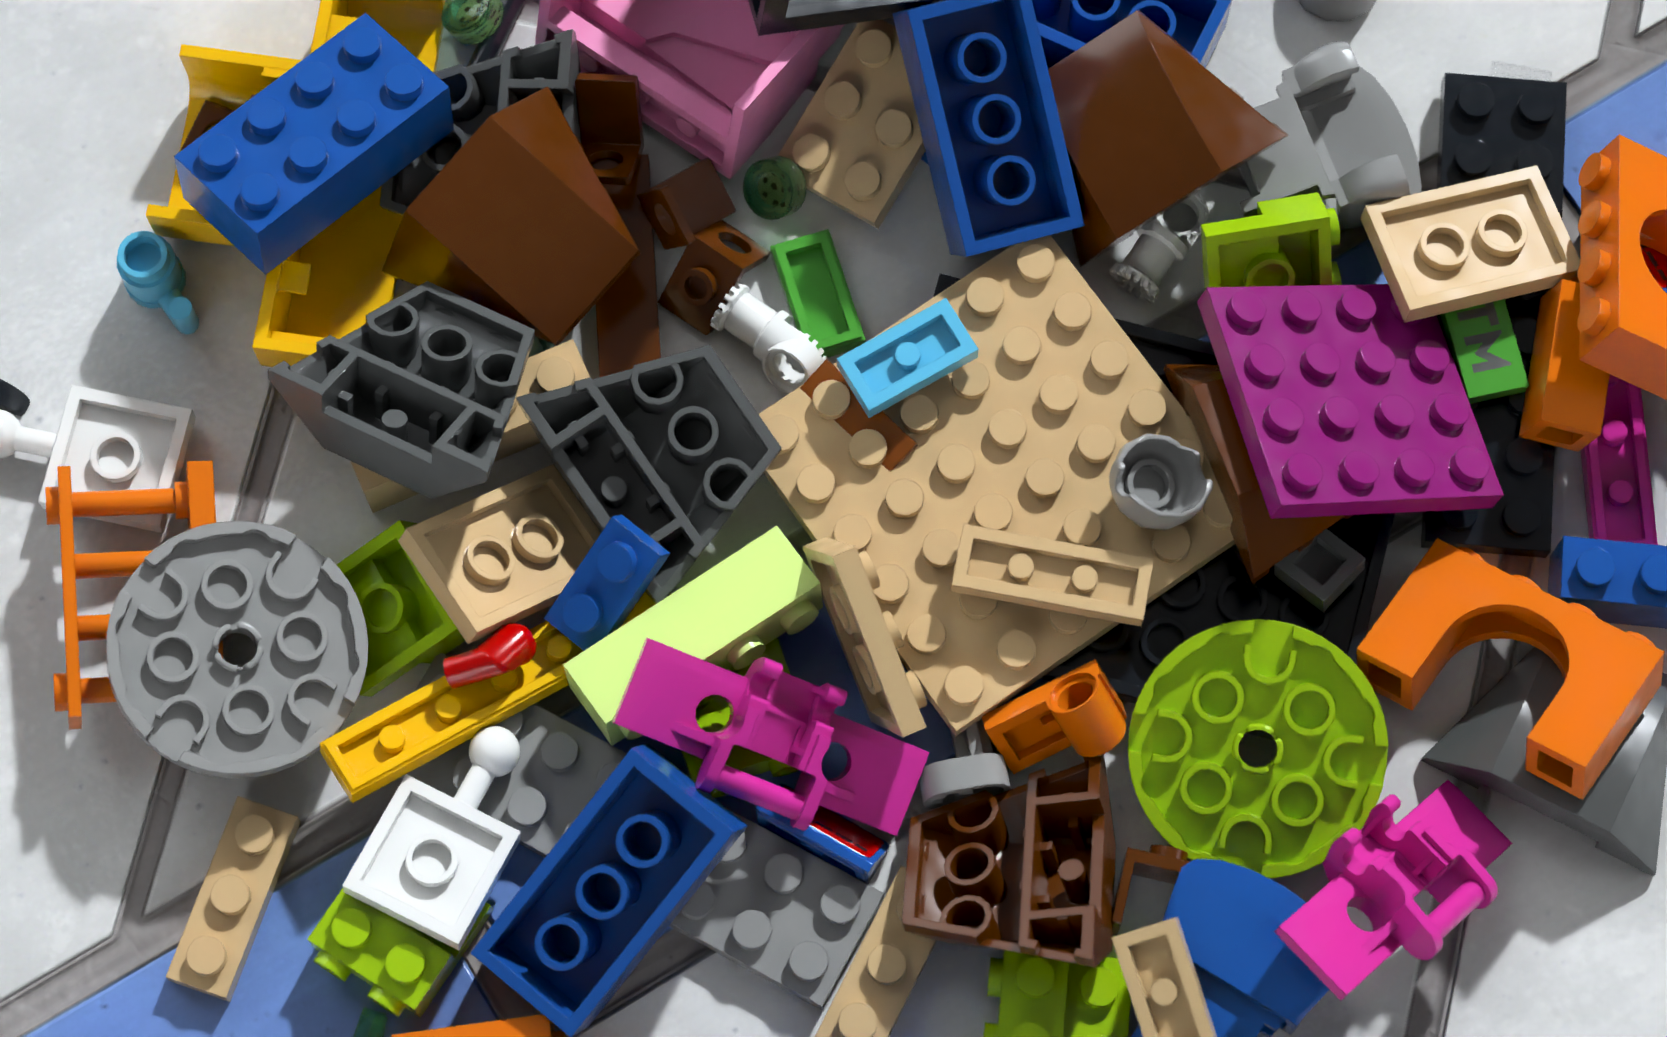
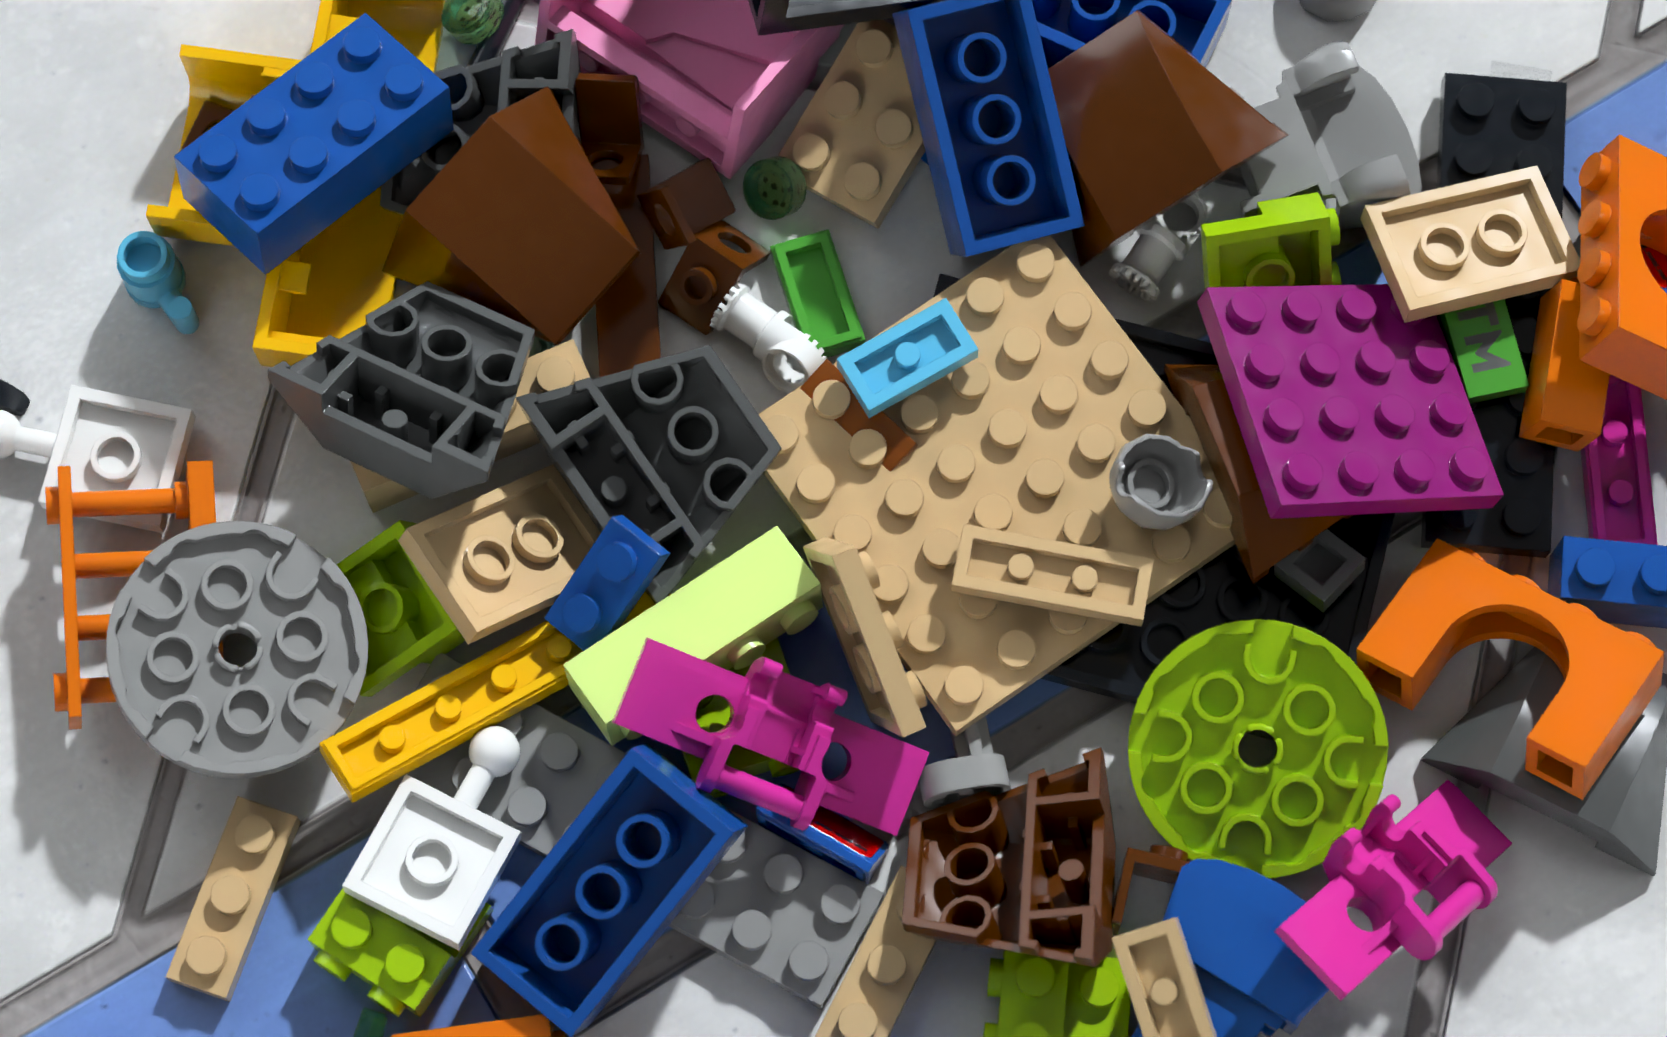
red arm [443,623,537,689] -> none
orange plate [982,659,1127,775] -> none

